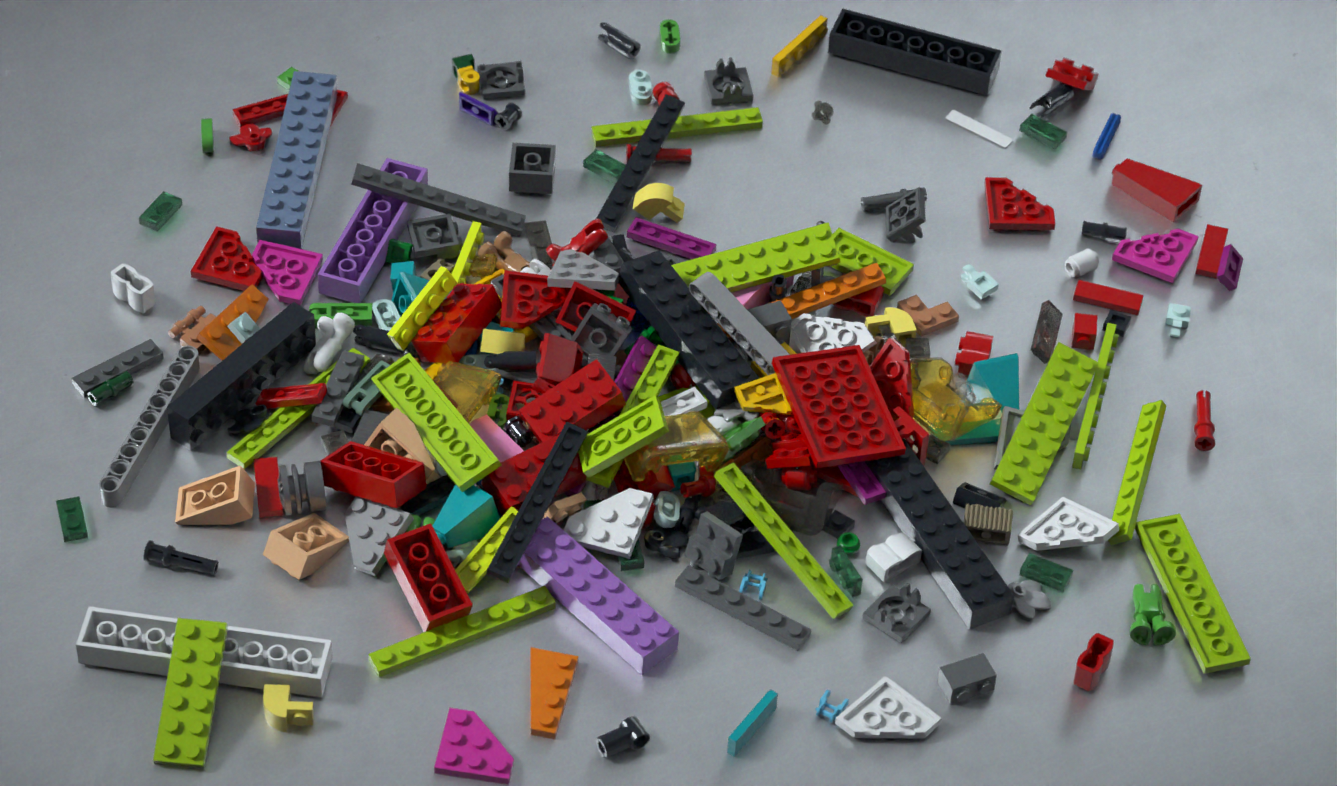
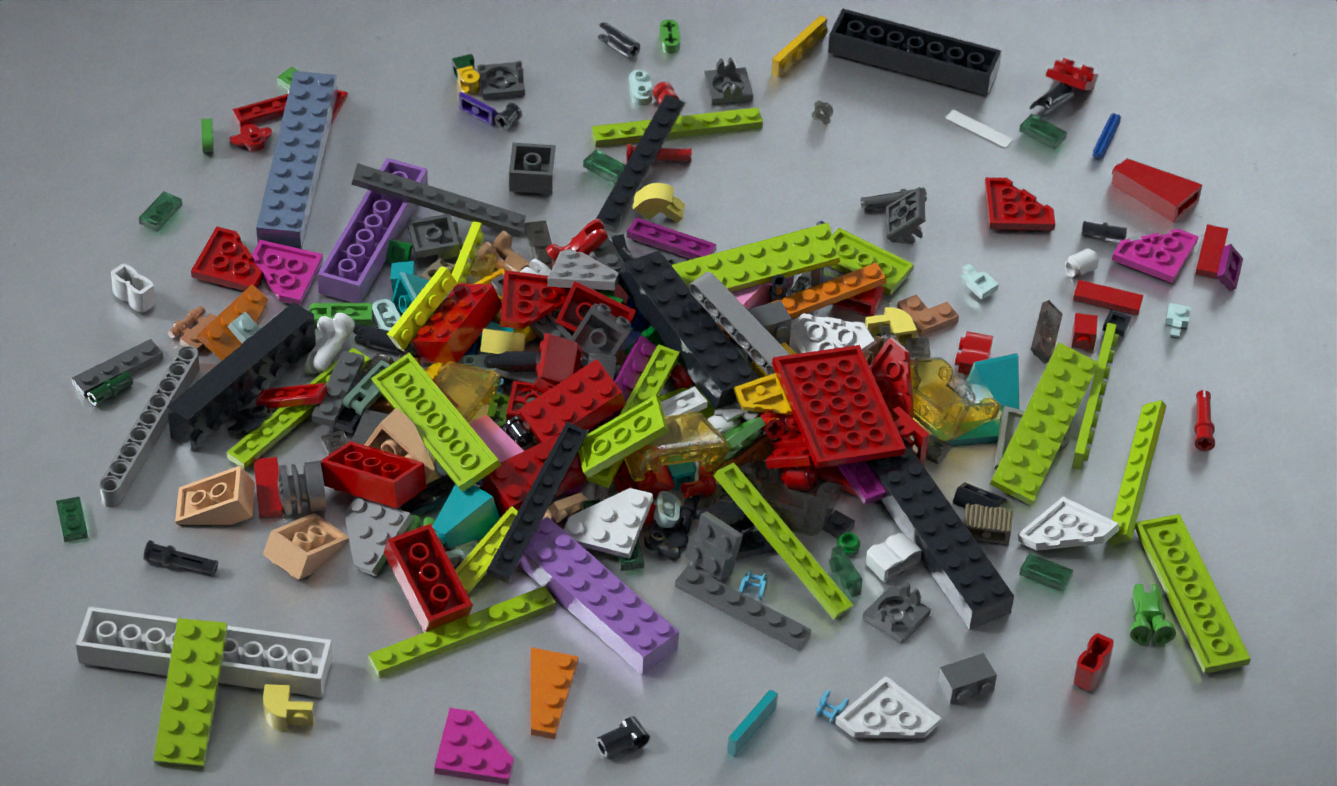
light grey plate [1008,580,1051,619] -> none

